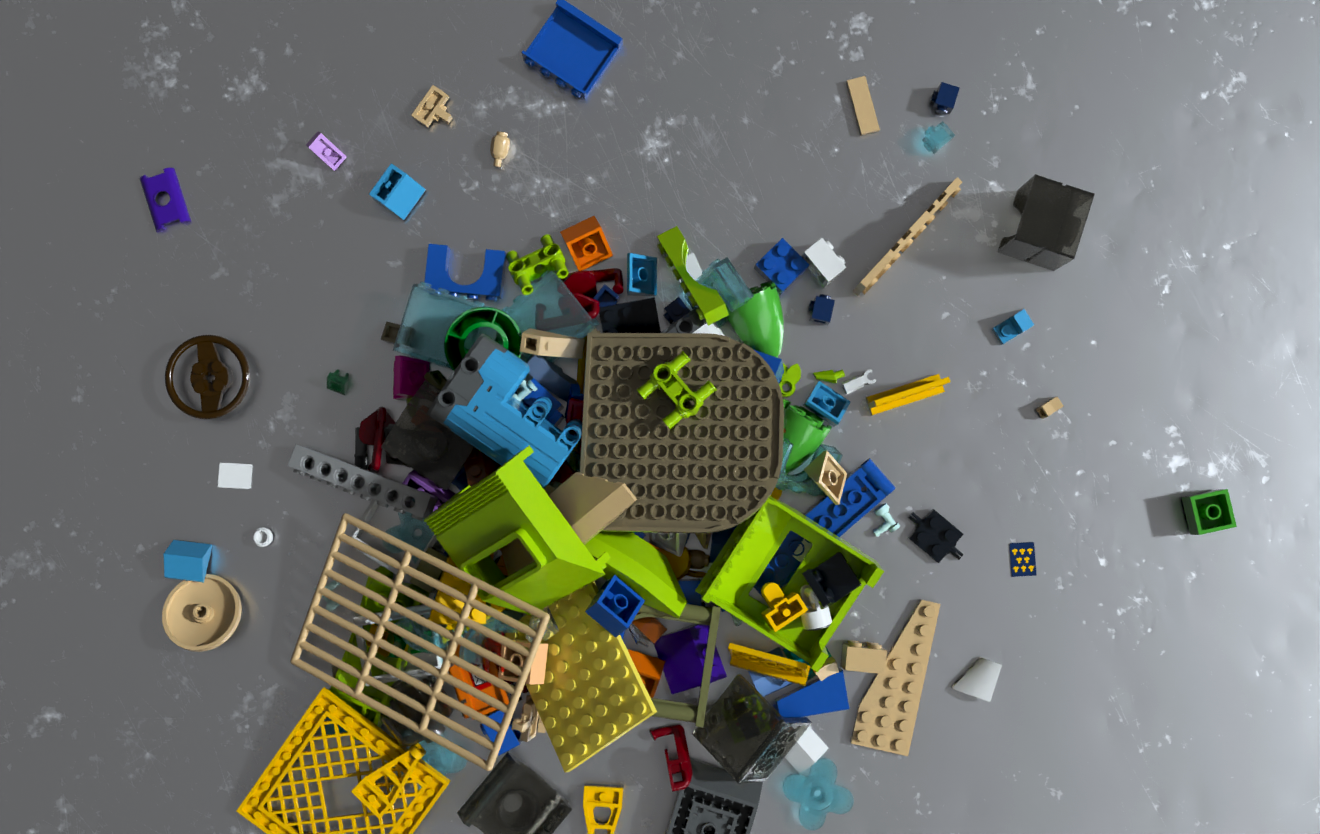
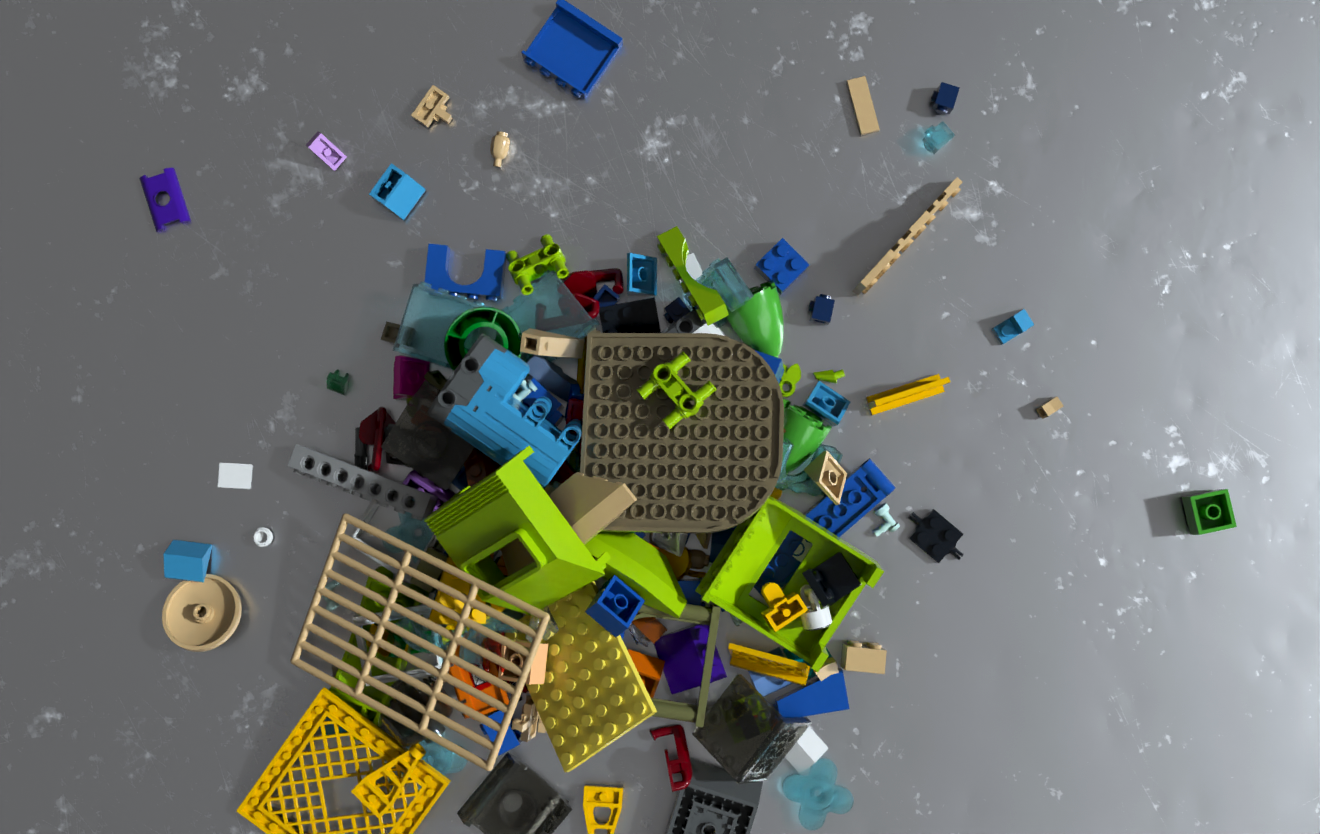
dark brown piece [165,335,250,419] -> none
orange slope [560,216,613,271] -> none
white brick [801,238,847,288] -> none
white bar [841,370,877,394] -> none
tan wing [850,599,940,756] -> none
white slope [952,657,1002,702] -> none
clear smoke piece [997,174,1095,271] -> none
dark blue sticker [1010,542,1037,577] -> none

